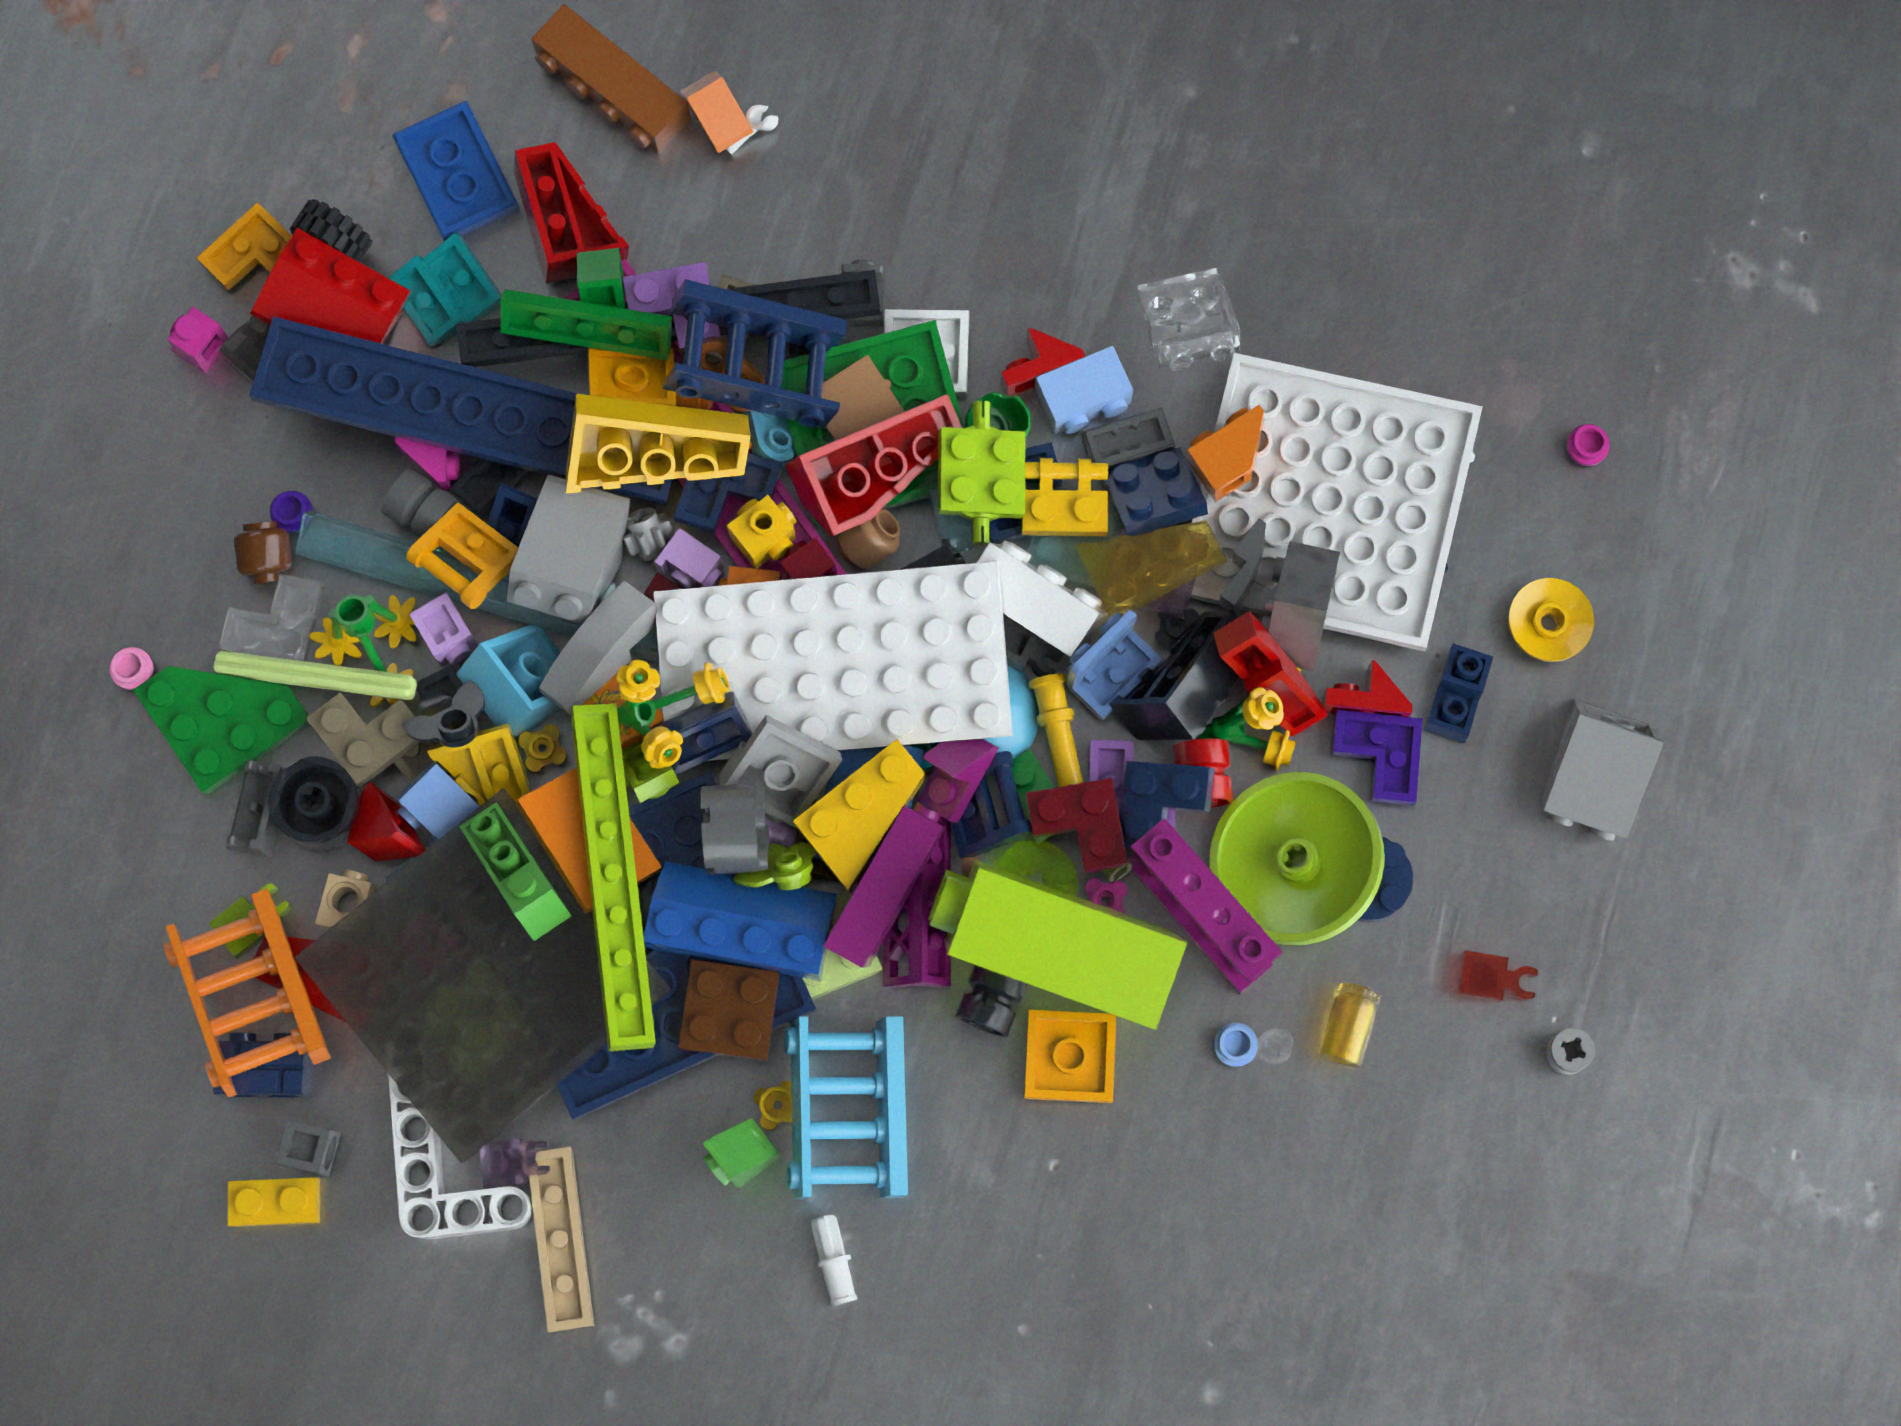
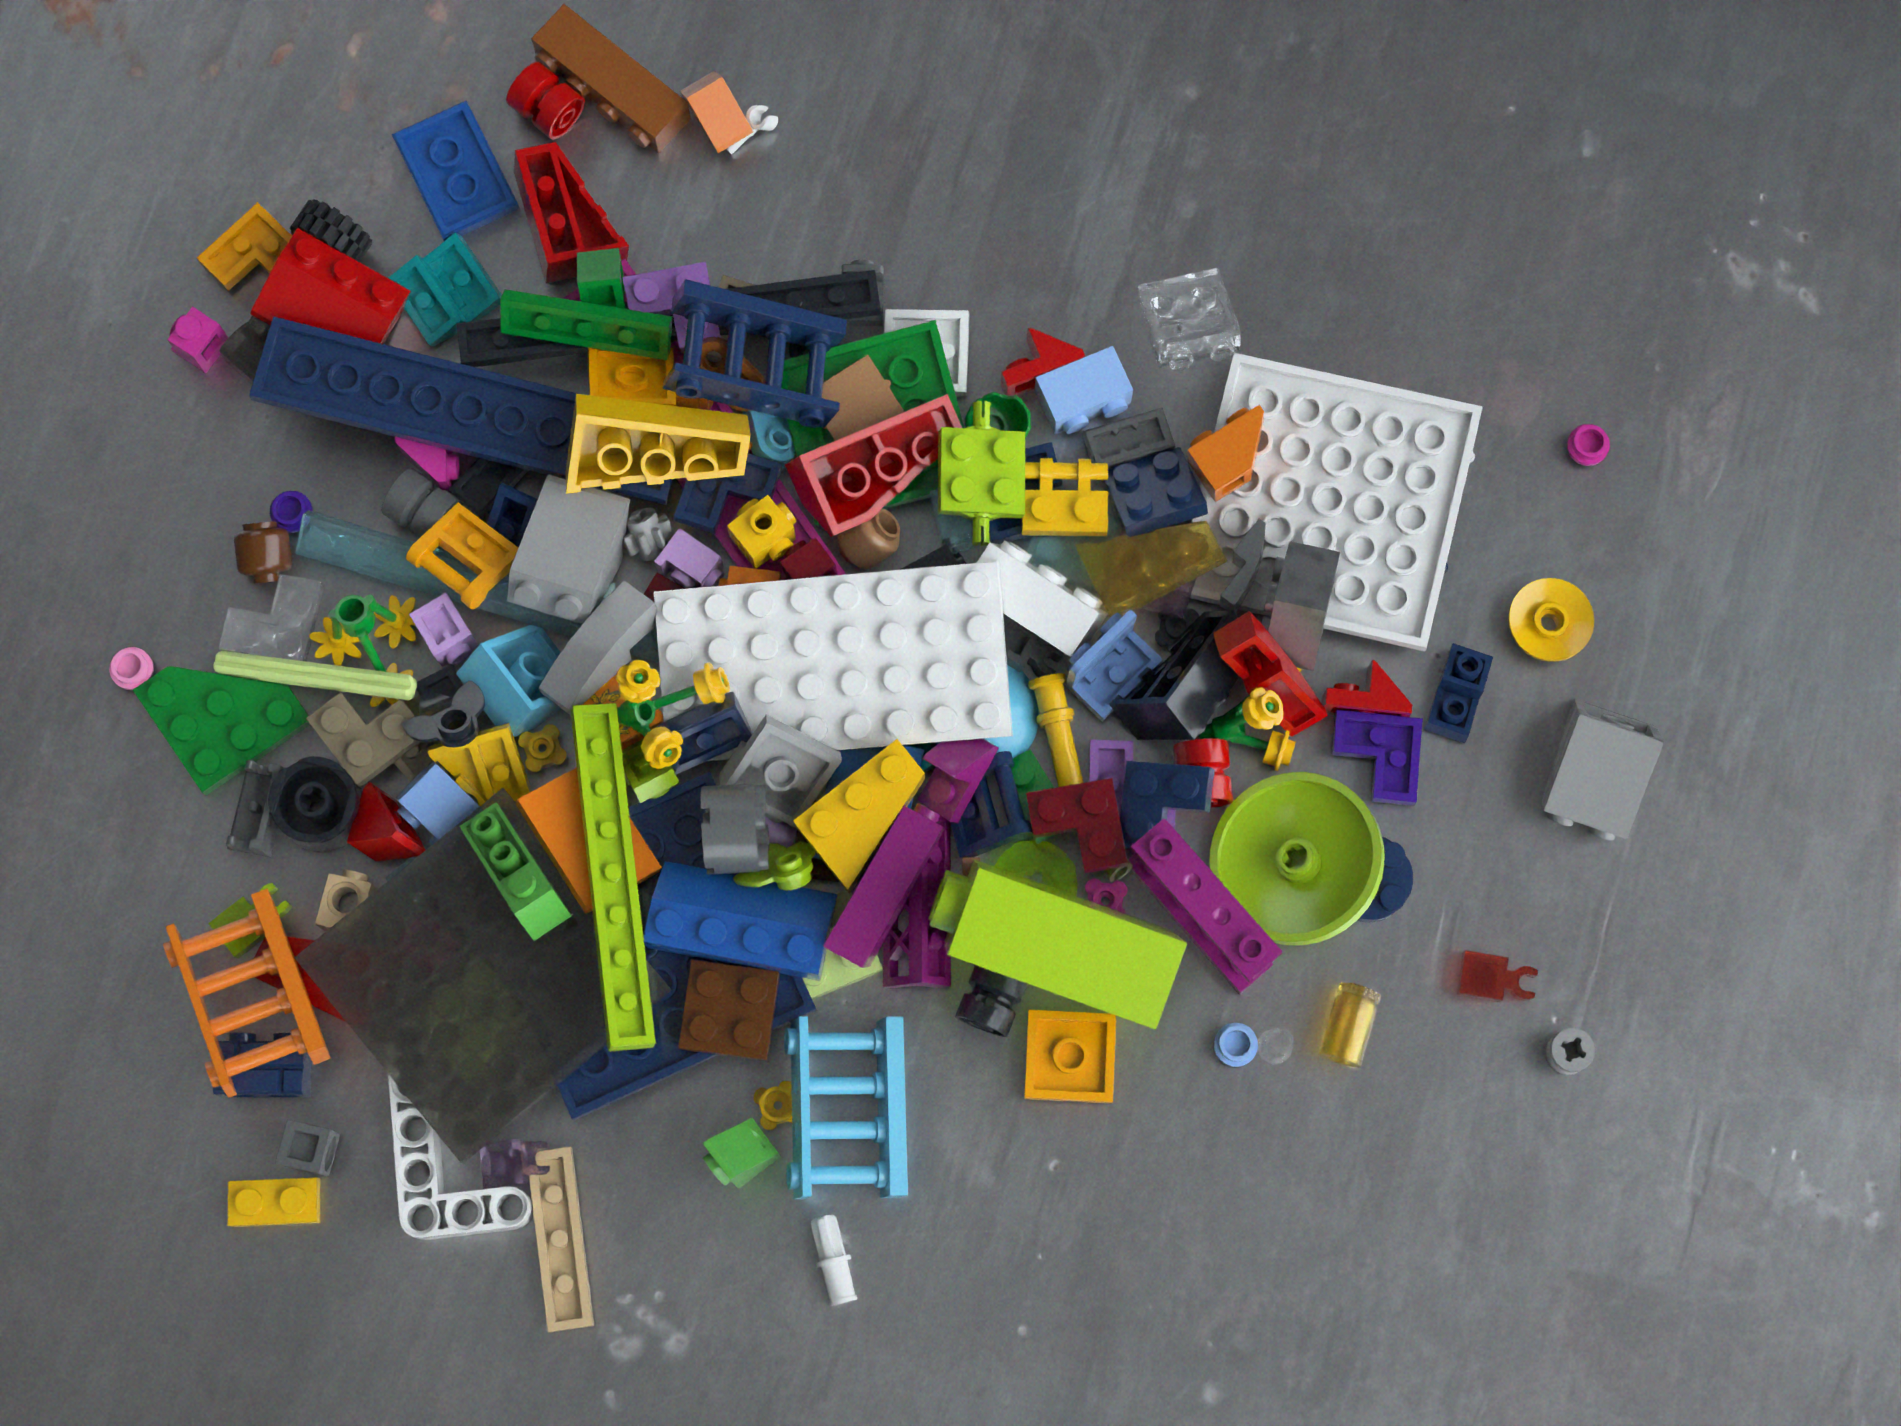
none -> red wheel [506,61,585,140]

